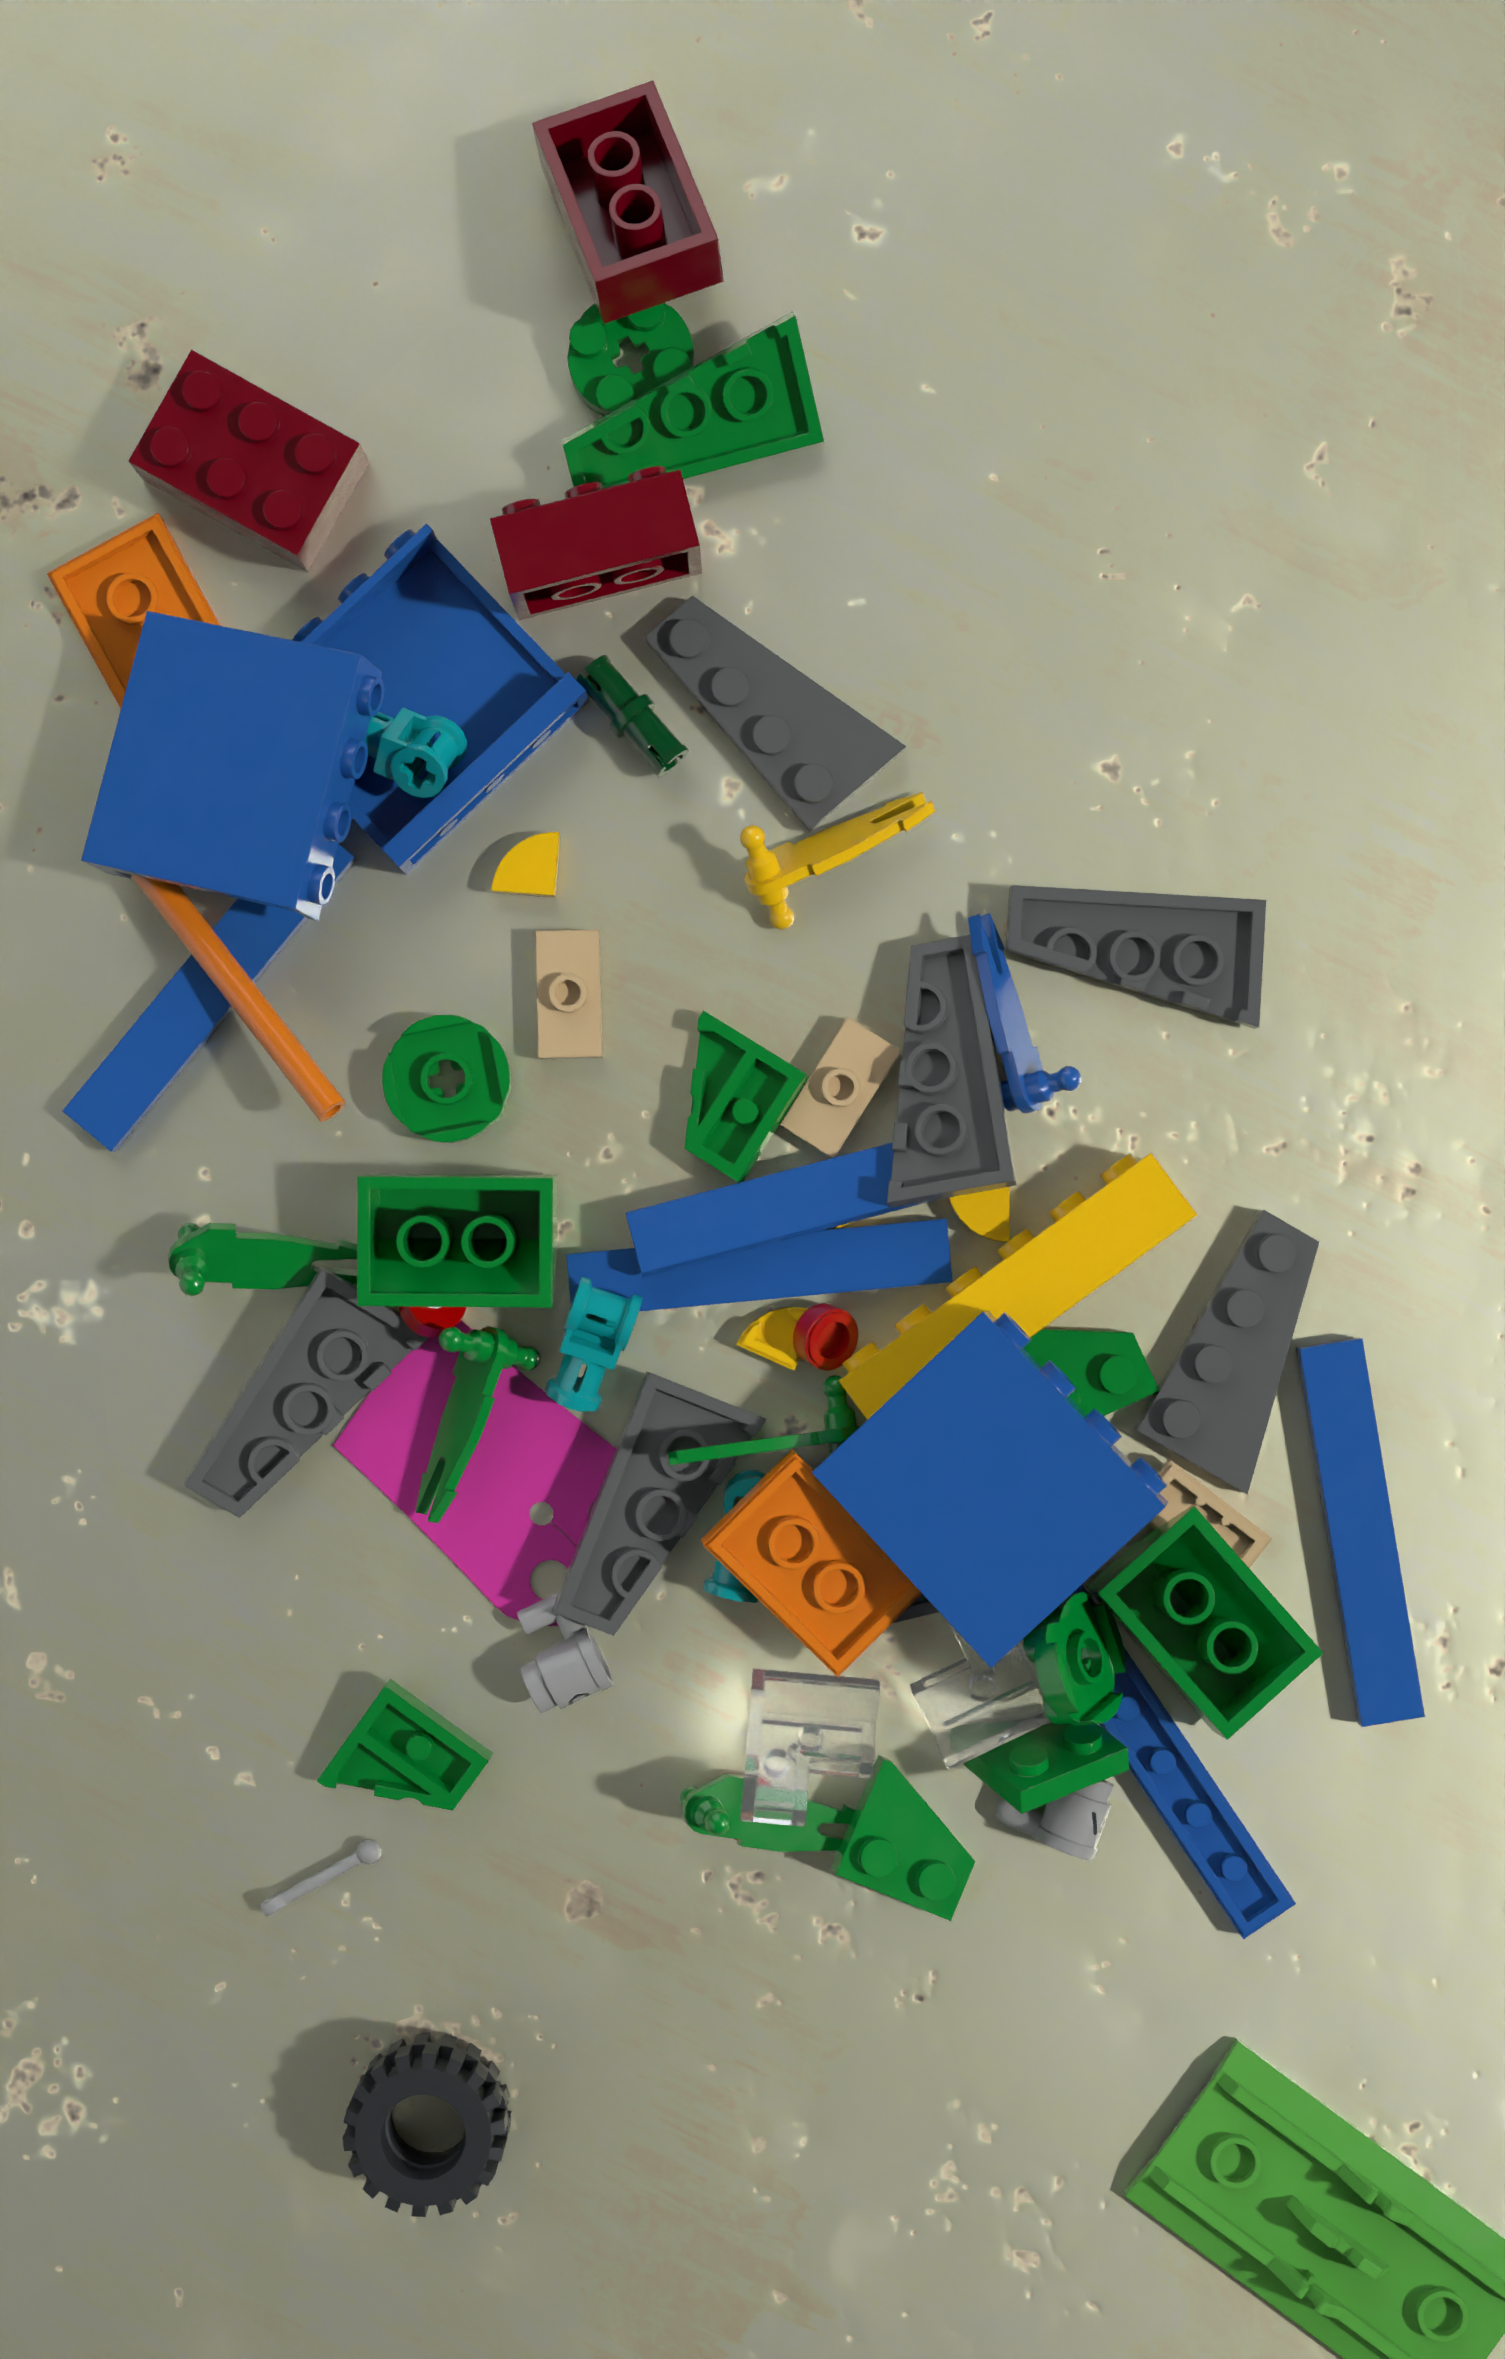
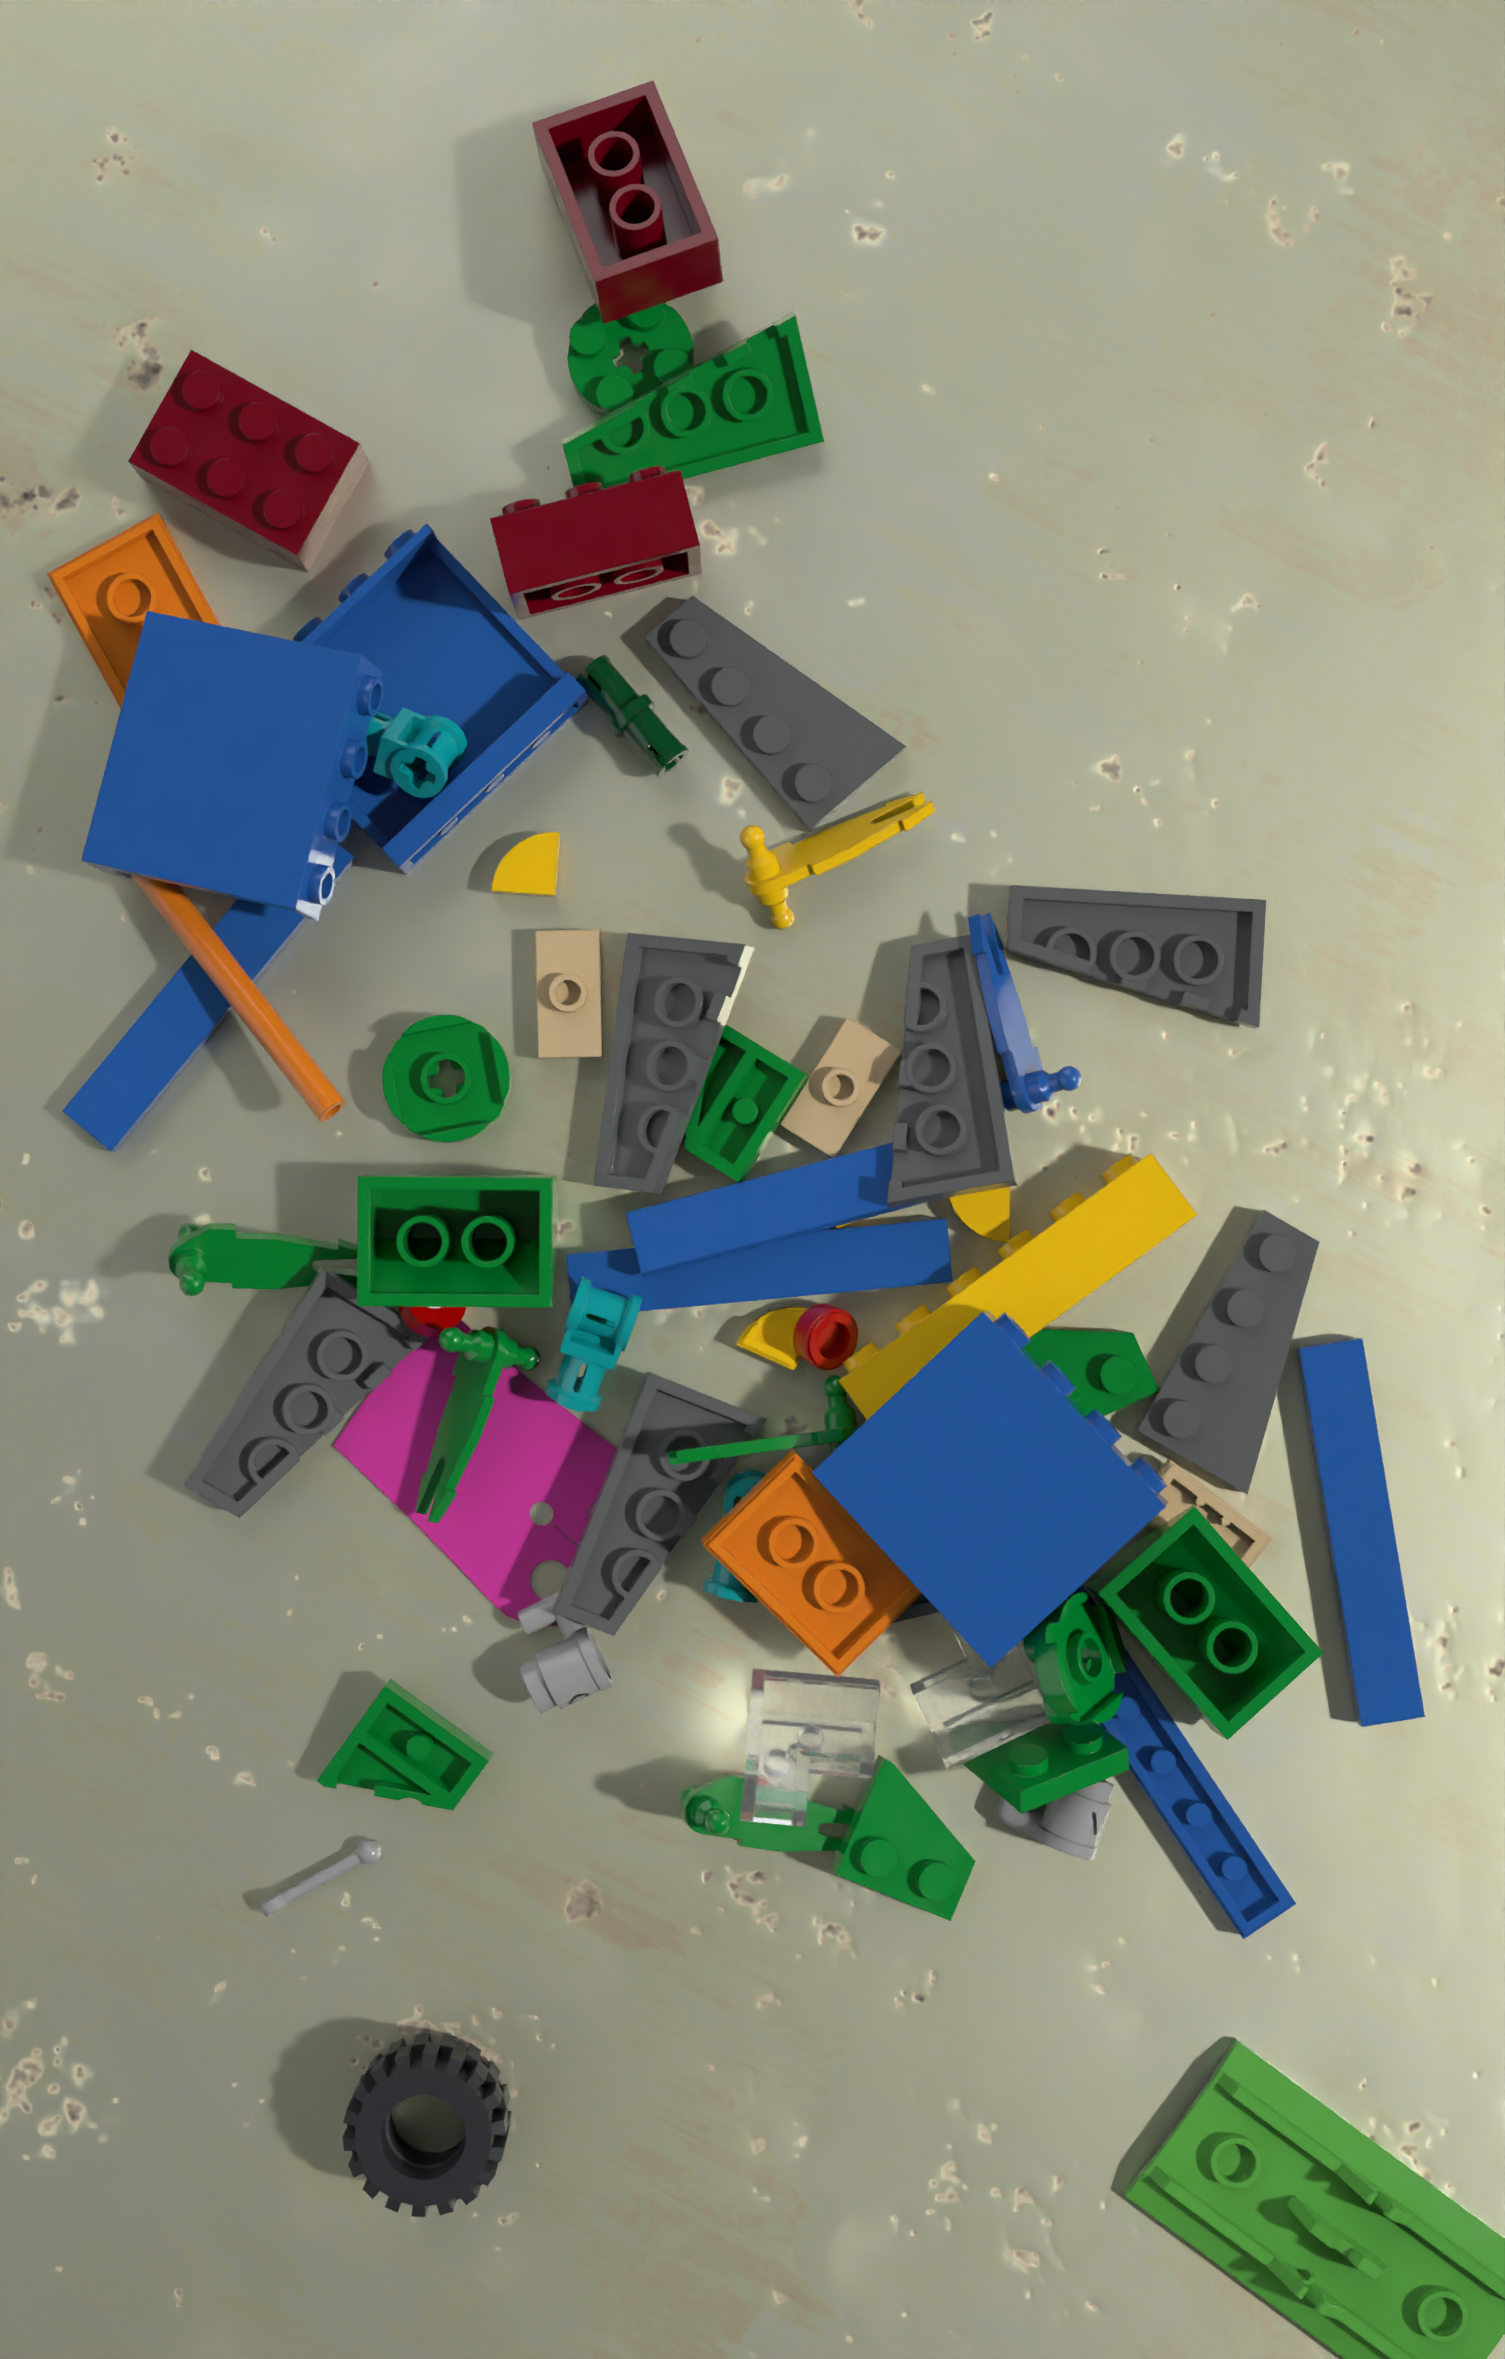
none -> dark grey wing [594,933,754,1194]

